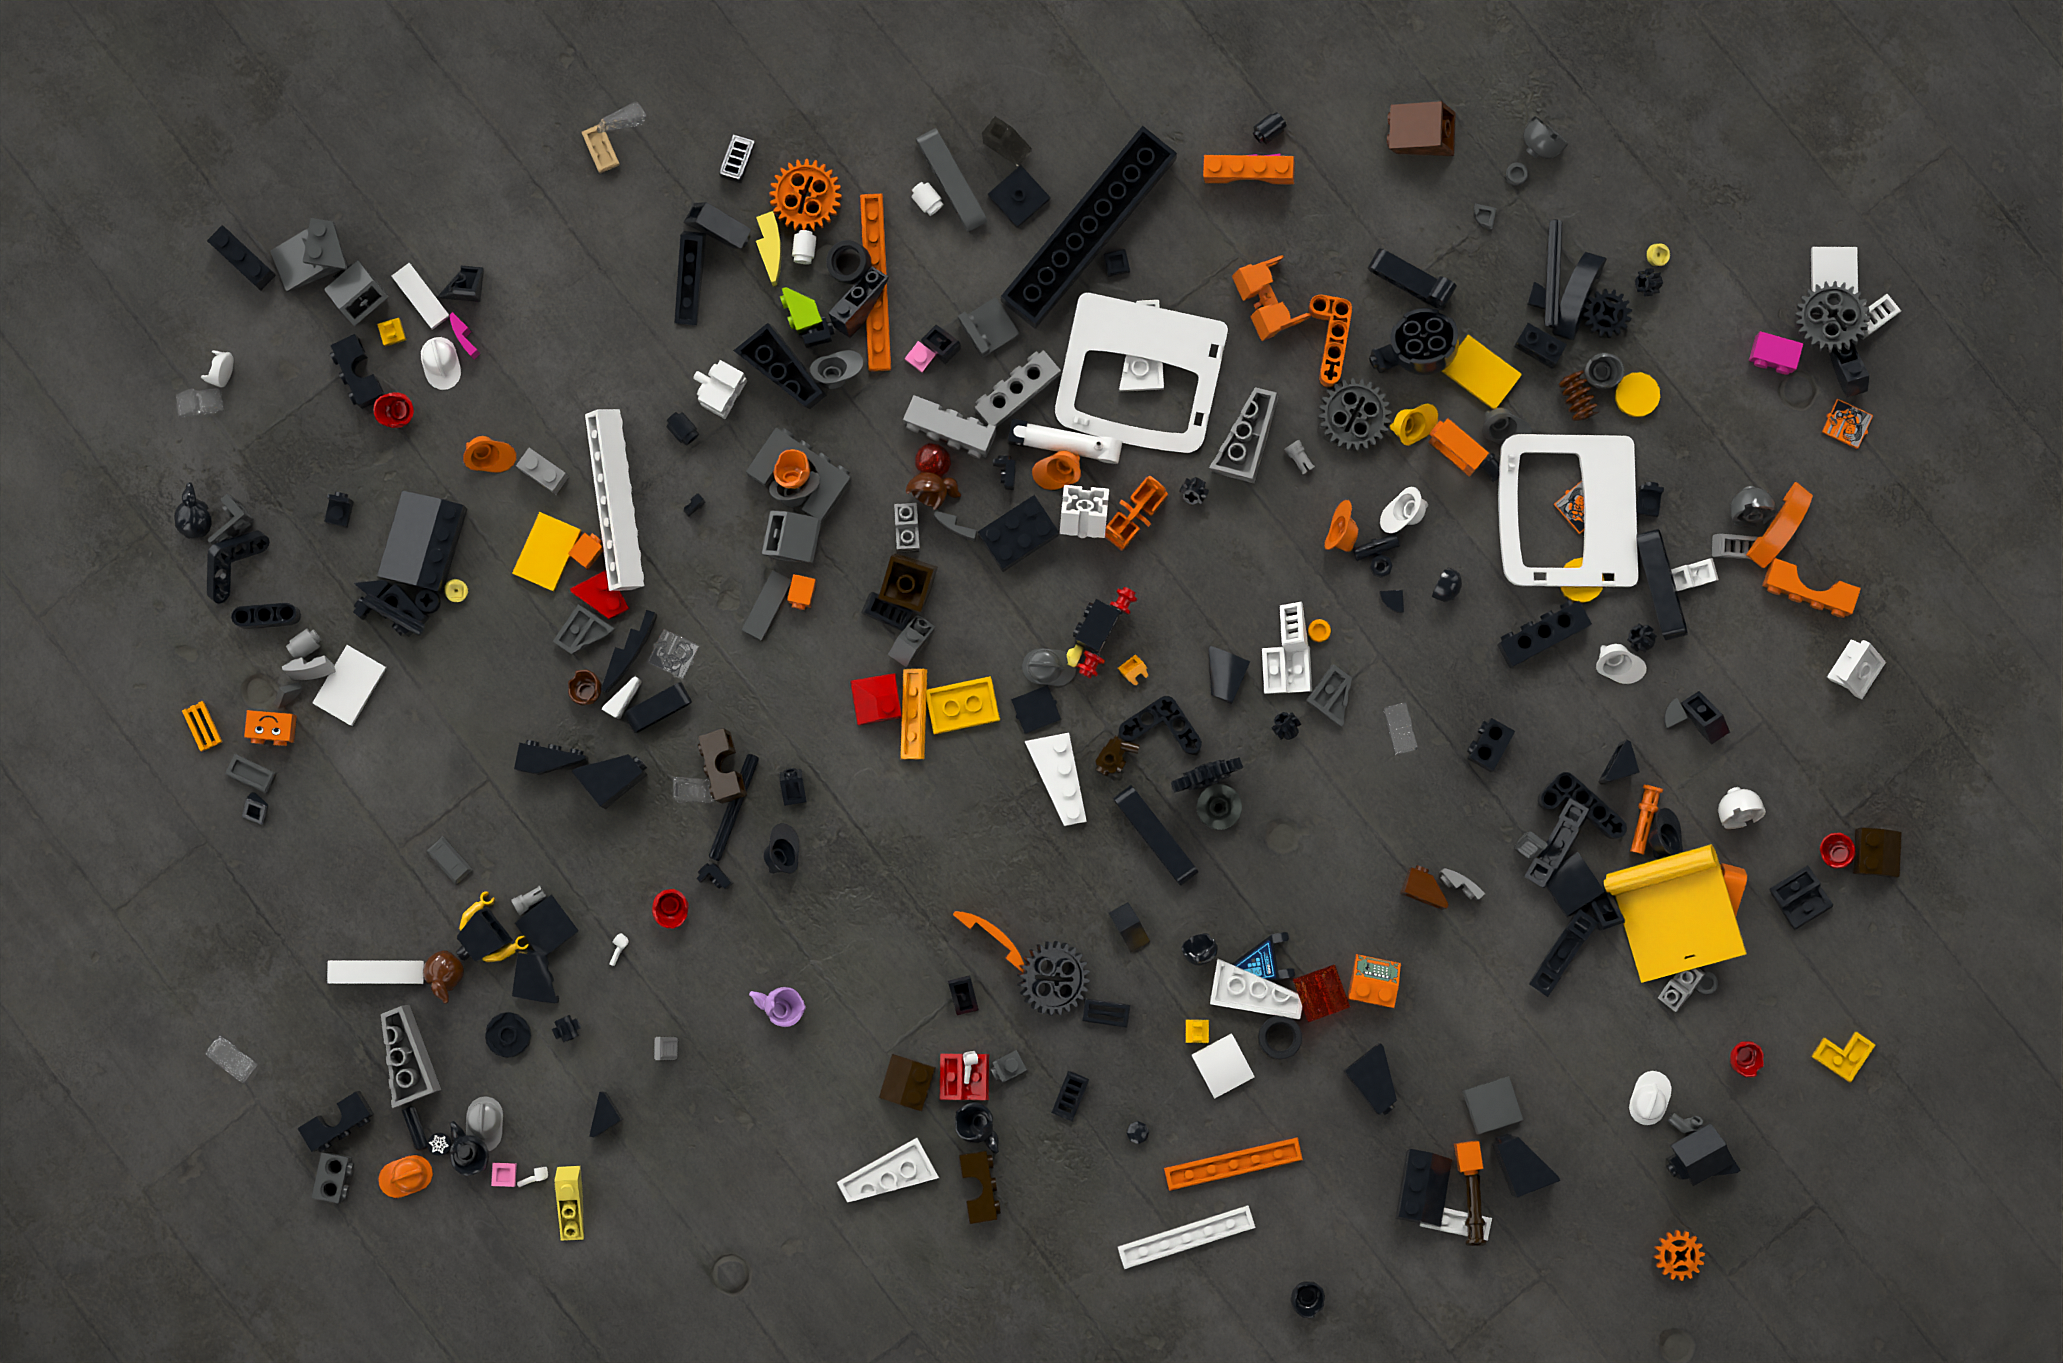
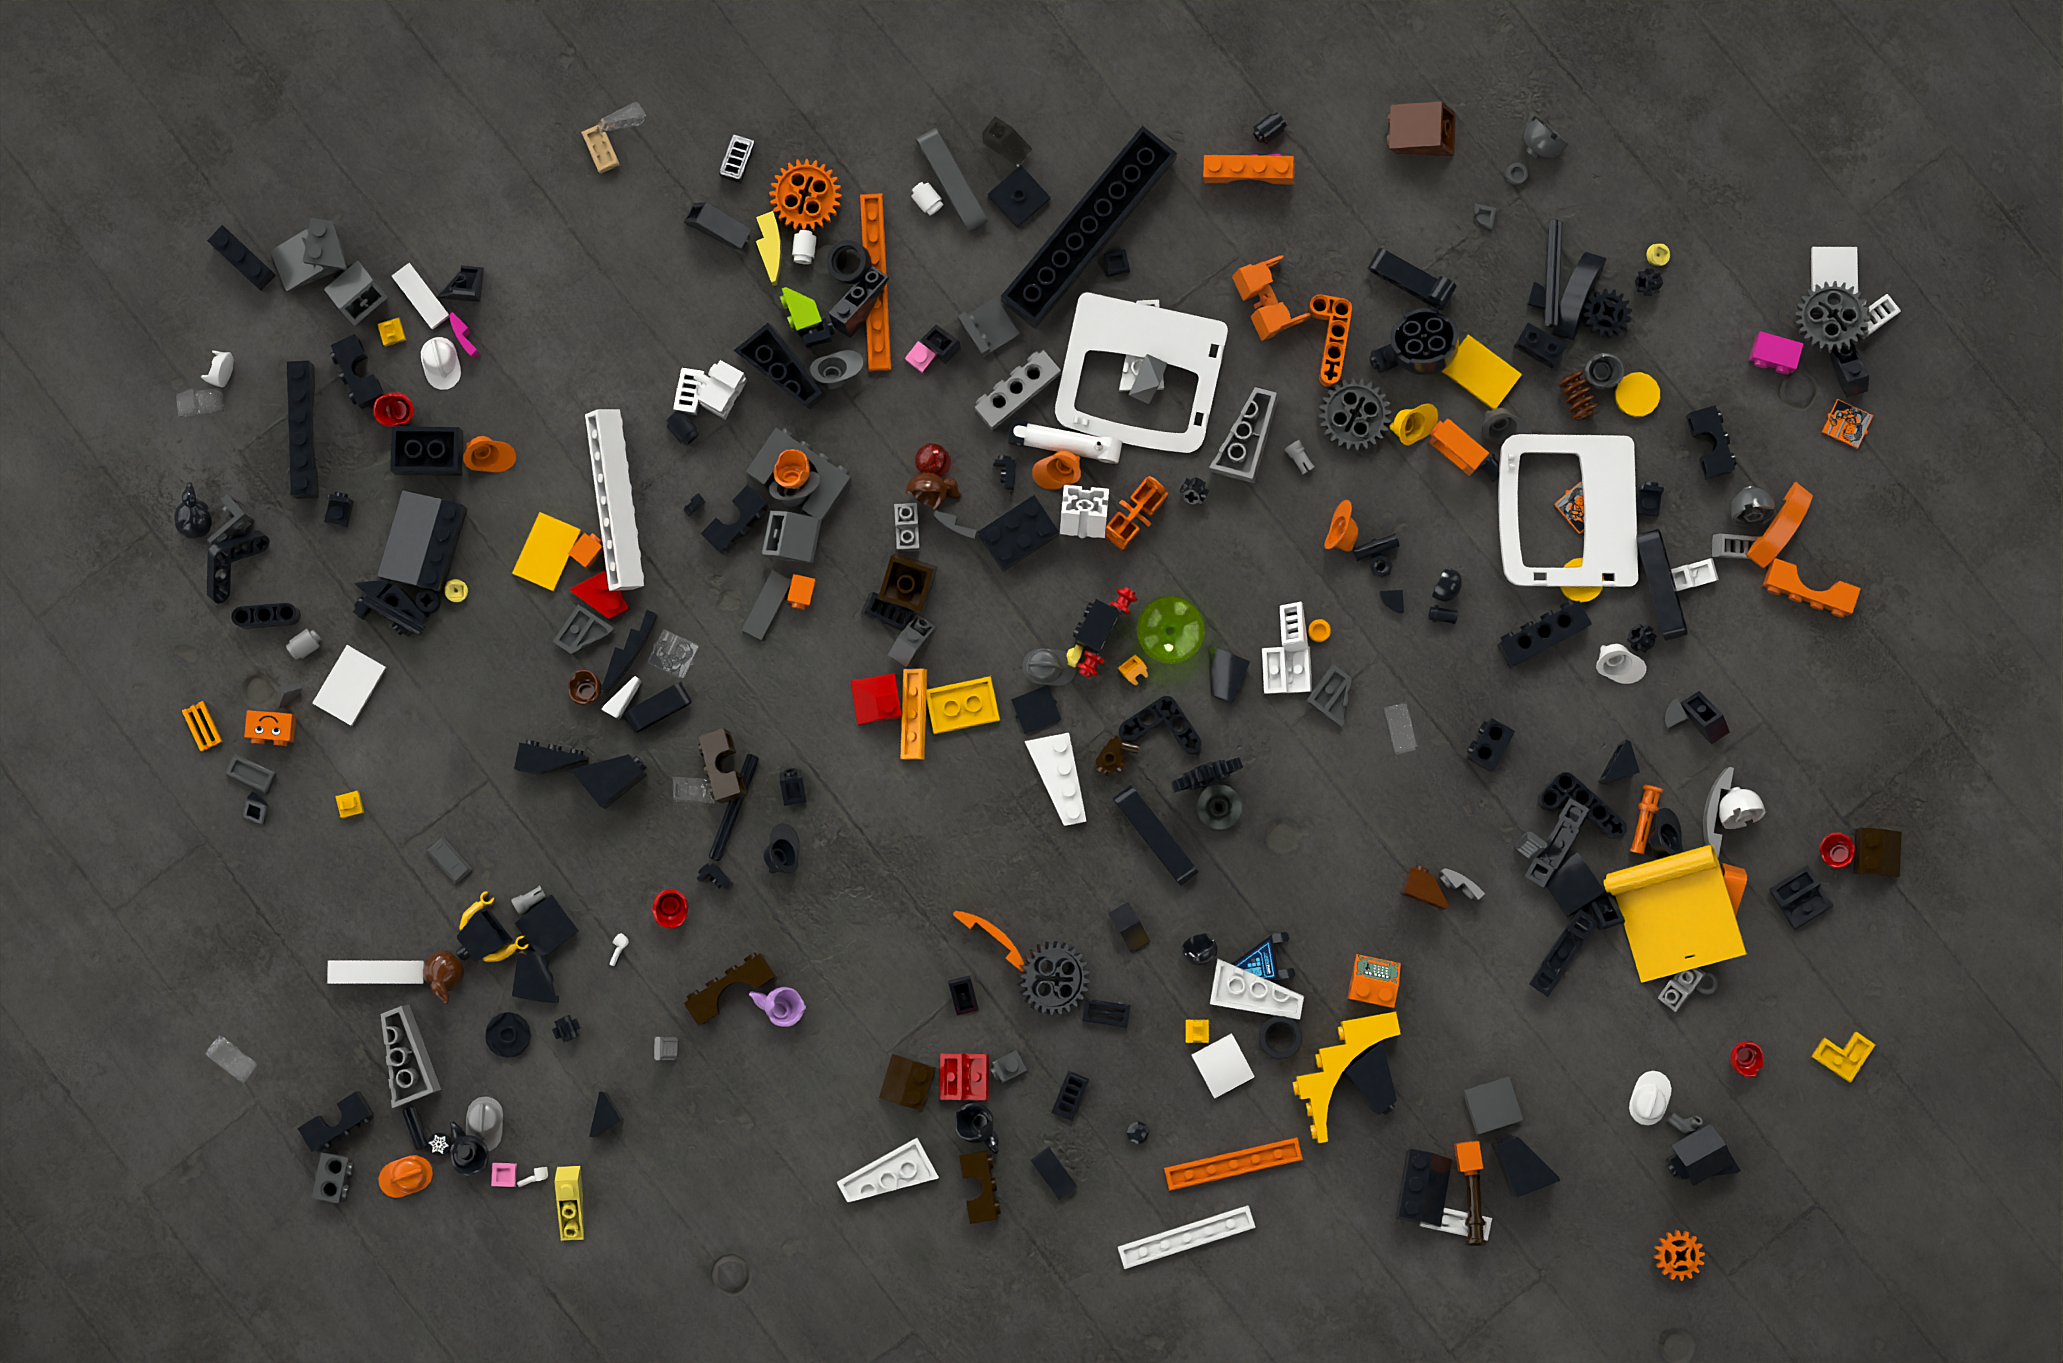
light grey slope [282,655,336,680] -> none
light grey brick [516,448,569,495] -> none
black slope [674,231,706,325] -> none
light grey wedge [903,395,997,459] -> none
white hand [963,1051,978,1084] -> none
black gear [1271,712,1302,740] -> none
black hair [1290,1281,1325,1318] -> none
clear red slope [1293,964,1350,1022] -> none
white piece [1380,487,1428,533] -> none
white bracket [1827,640,1886,699] -> none
none -> black arch [287,360,319,499]
none -> yellow tile [336,791,364,819]
none -> black brick [390,426,463,476]
none -> white slope [673,368,704,416]
none -> dark brown arch [684,952,777,1026]
none -> black arch [700,485,768,554]
none -> black slope [1031,1147,1077,1200]
none -> dark grey slope [1129,354,1167,404]
none -> clear neon green dish [1137,596,1205,664]
none -> yellow arch [1292,1012,1400,1143]
none -> black pin [1428,605,1458,624]
none -> black arch [1686,405,1737,480]
none -> light grey slope [1703,767,1734,857]

